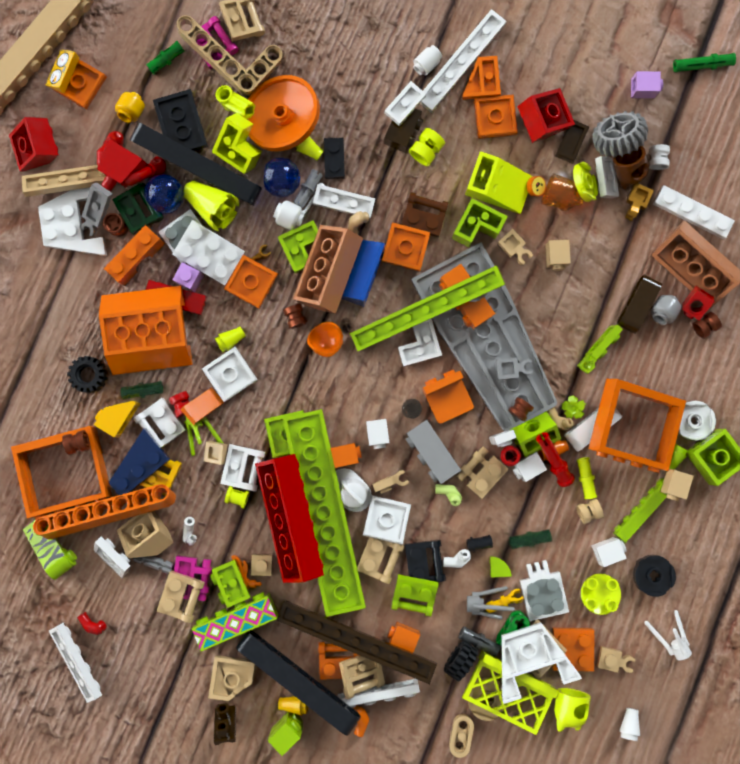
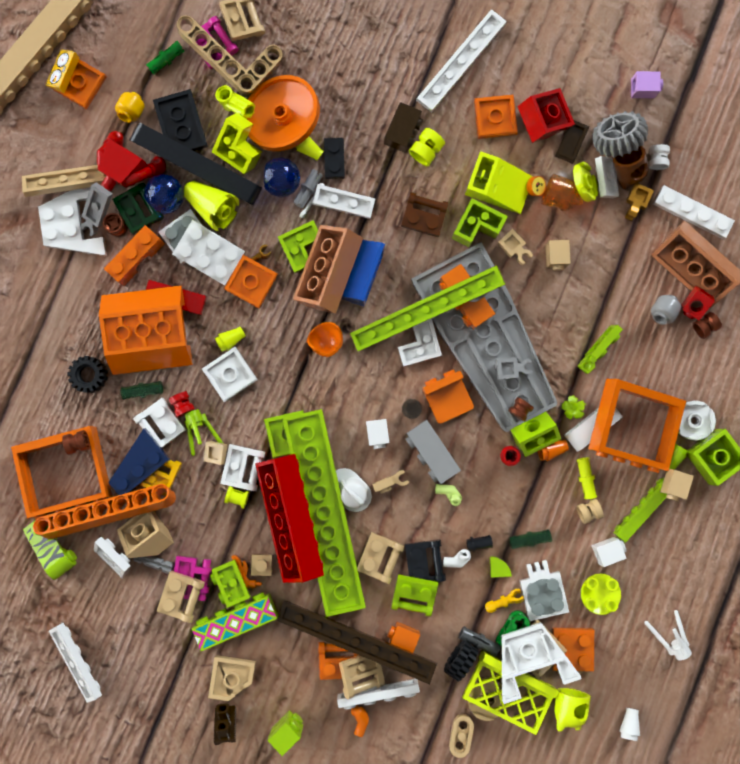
red slope [9,117,58,172] -> none
red arm [77,612,107,635] -> none
yellow slope [94,401,141,438] -> none
lavender brick [173,262,204,292] -> none
orange tile [181,387,224,425] -> none
white arm [182,517,197,546] -> none
black beam [236,630,361,736] -> none
white head [273,201,304,230] -> none
yellow cone [278,696,309,716] -> none
copper wheel [283,303,308,329] -> none
orange brick [331,443,362,468] -> none
tan arm [348,211,369,235] -> none
white plate [363,495,411,545] -> none
orange plate [382,222,430,272] -> none
white plate [384,81,426,126] -> none
white brick [413,45,442,76] -> none
tan plate [457,446,508,499] -> none
orange wing [462,56,501,100] -> none
light grey plant [467,586,515,620] -> none
white plate [489,430,516,447] -> none
white brick [513,452,547,482] -> none
red pin [536,432,575,487] -> none
tan arm [546,407,573,430] -> none
tan plate [596,646,635,673] -> none
dark brown beam [617,274,662,334] -> none
black plate [633,555,676,597] -> none
green pin [673,53,736,73] -> none

